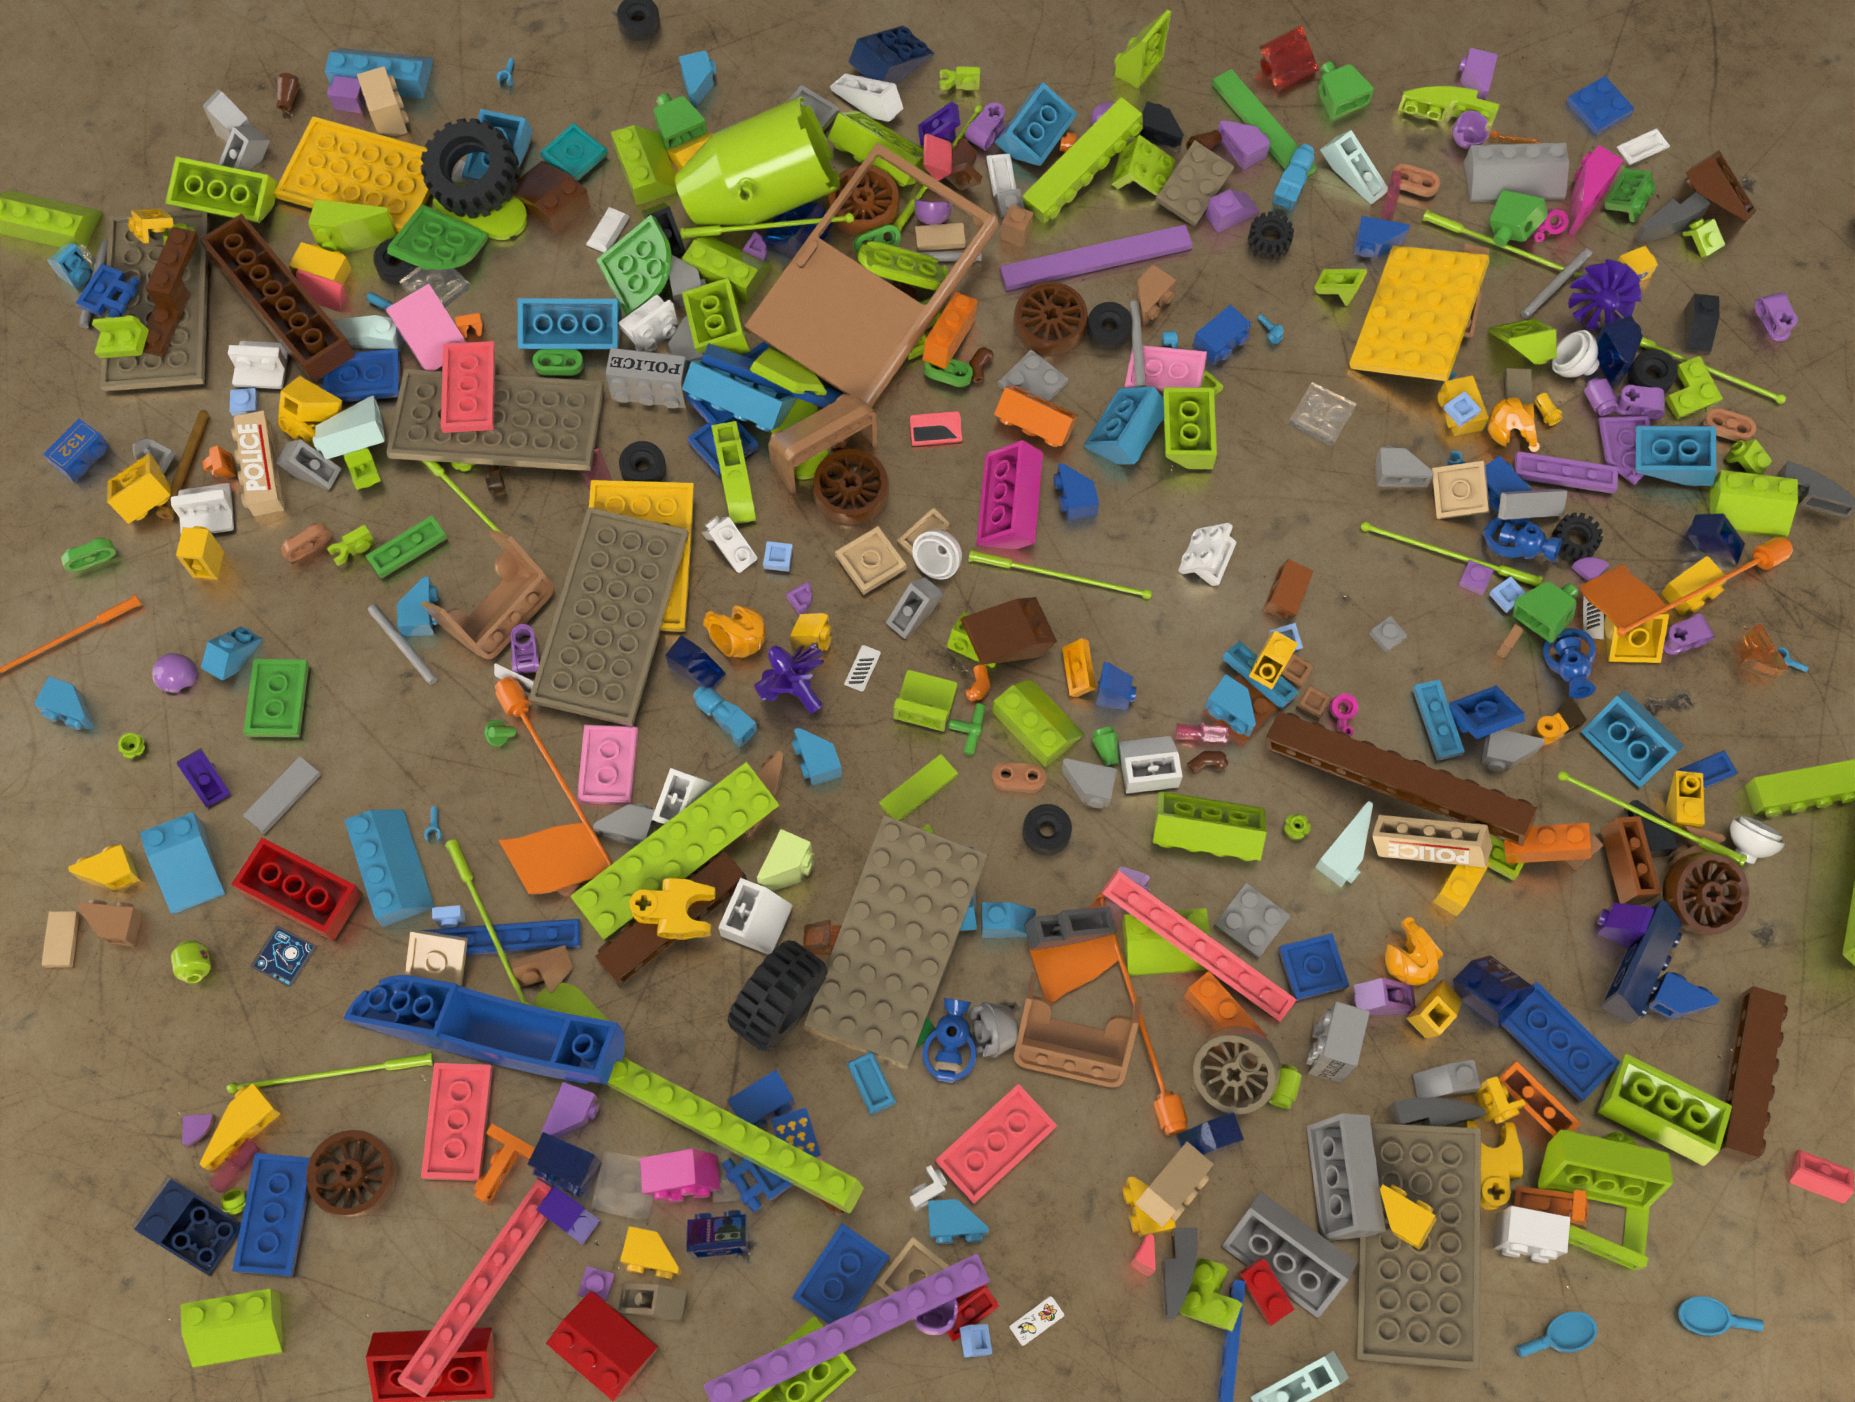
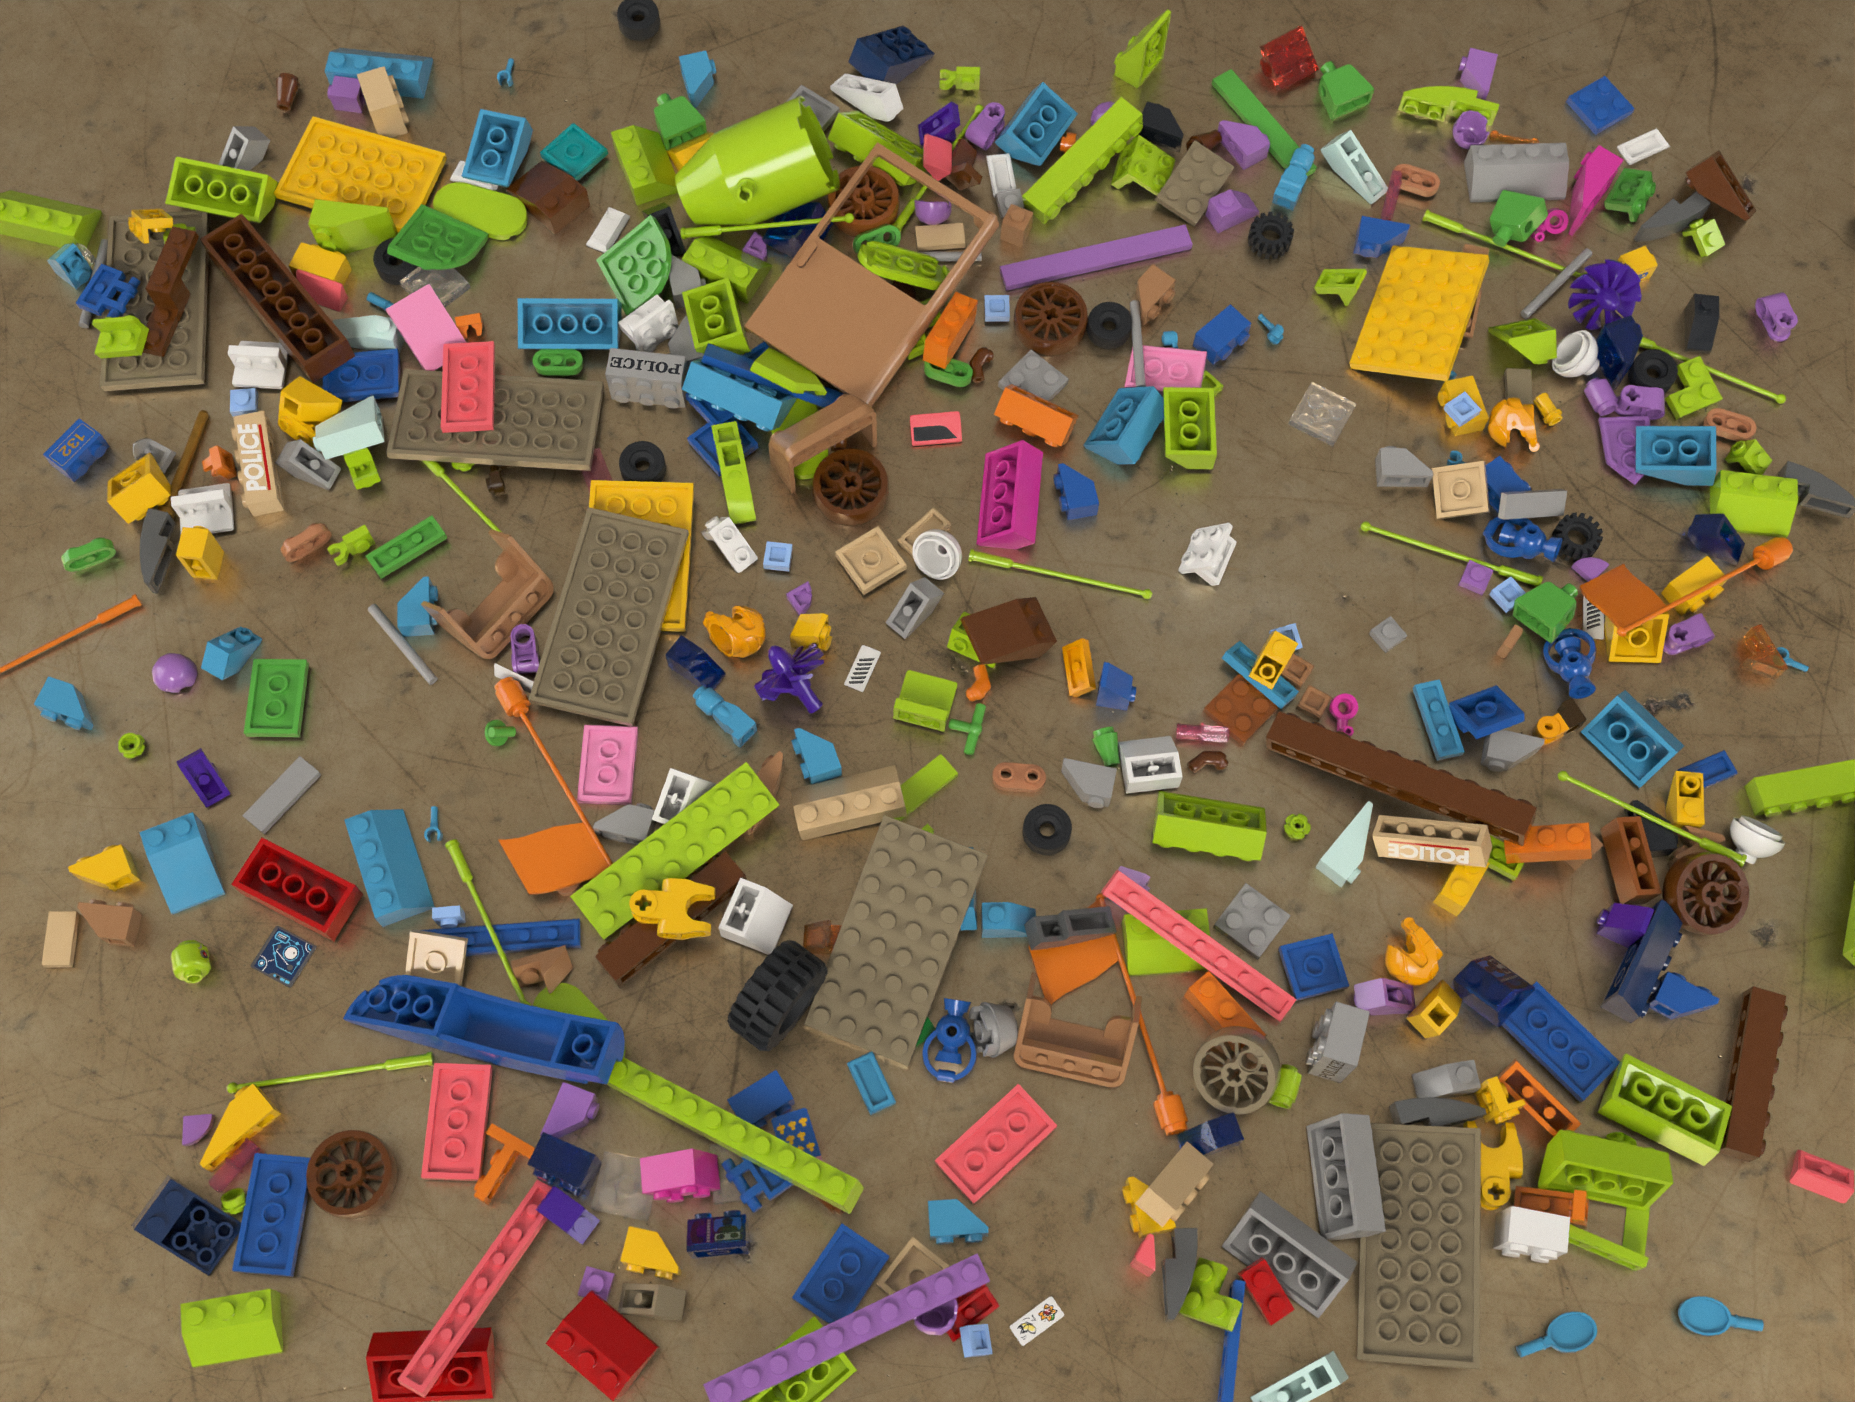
light grey slope [203,89,251,141] -> none
black tyre [420,118,520,218] -> none
yellowish green slope [757,829,815,892] -> none
white bracket [909,1165,947,1212] -> none
lime slope [992,678,1085,769] -> none
dark azure slope [1205,674,1256,737] -> none
dark orange hinge [1262,559,1313,620] -> none
yellow slope [1380,1184,1437,1250] -> none
medium lavender plate [1514,451,1618,494] -> none
none -> dark grey slope [139,508,176,594]
none -> tan slope [791,765,907,841]
none -> light blue plate [984,295,1010,322]

